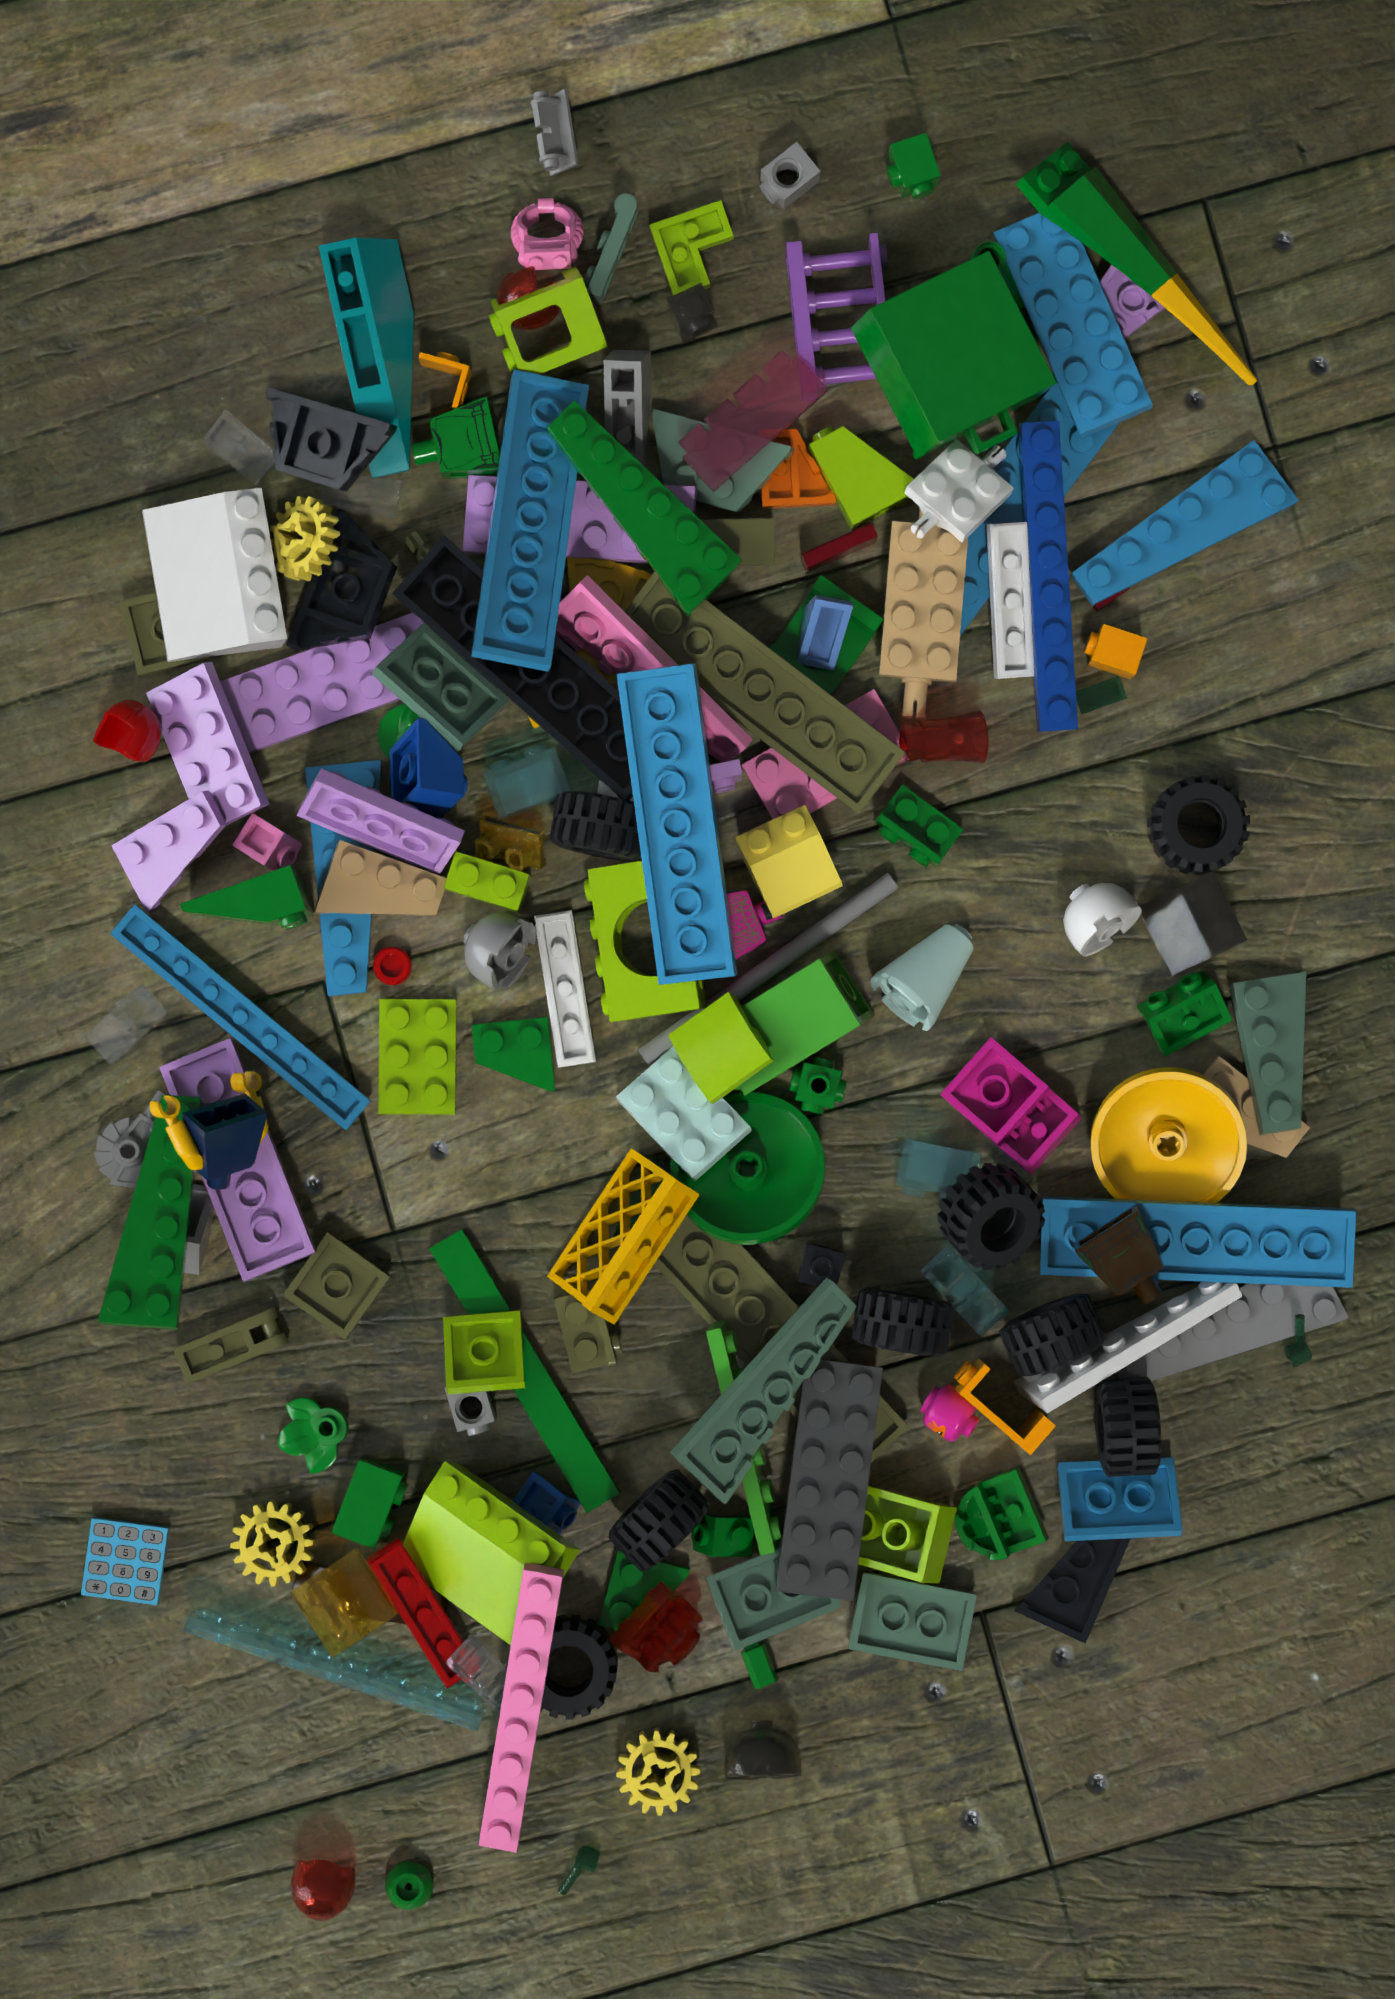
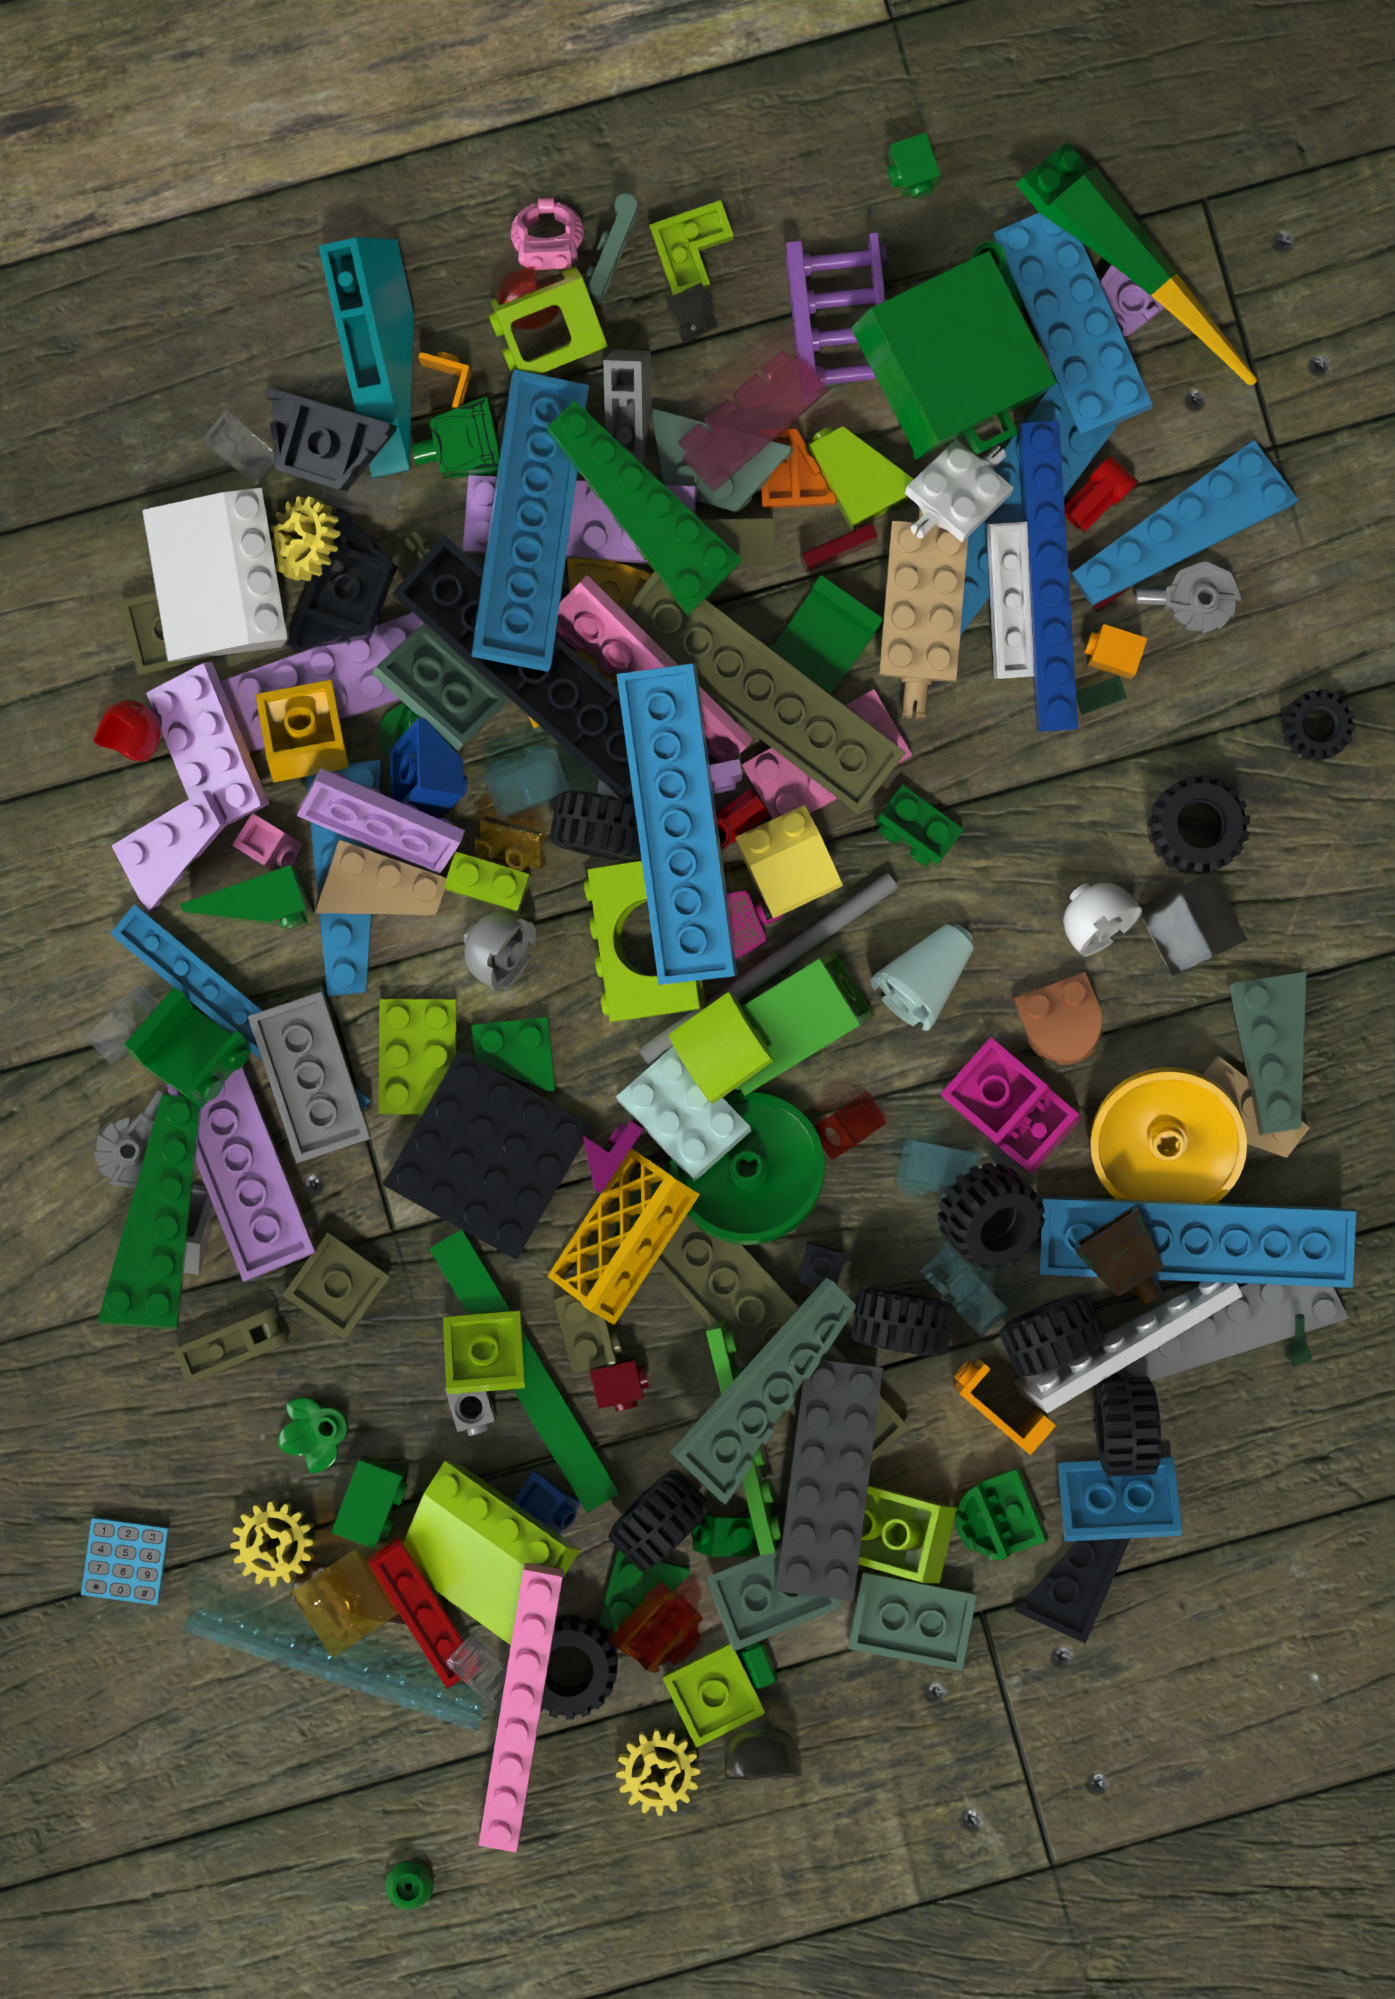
dark blue torso [149,1071,269,1190] -> none
clear red hair [291,1859,356,1921] -> none
red tile [373,947,412,986] -> none
light grey hinge [530,89,578,176] -> none
white tile [534,910,596,1068] -> none
clear green hand [558,1846,600,1895] -> none
light grey brick [759,142,821,210] -> none
green brick [789,1057,847,1114] -> none
medium blue slope [796,595,853,671] -> none
clear red plant [899,710,988,764] -> none
dark pink head [920,1384,980,1442] -> none
green bracket [1136,971,1232,1057] -> none
none -> green panel [124,987,252,1108]
none -> light grey plate [248,992,372,1163]
none -> yellow slope [255,680,349,783]
none -> black plate [382,1050,593,1260]
none -> magenta slope [583,1120,644,1194]
none -> dark red brick [589,1358,650,1412]
none -> lime plate [662,1642,766,1748]
none -> red piece [716,789,770,853]
none -> clear red bracket [814,1092,886,1160]
none -> nougat slope [1013,972,1102,1065]
none -> red piece [1064,454,1139,533]
none -> light grey piece [1135,561,1241,634]
none -> black tyre [1281,689,1356,761]

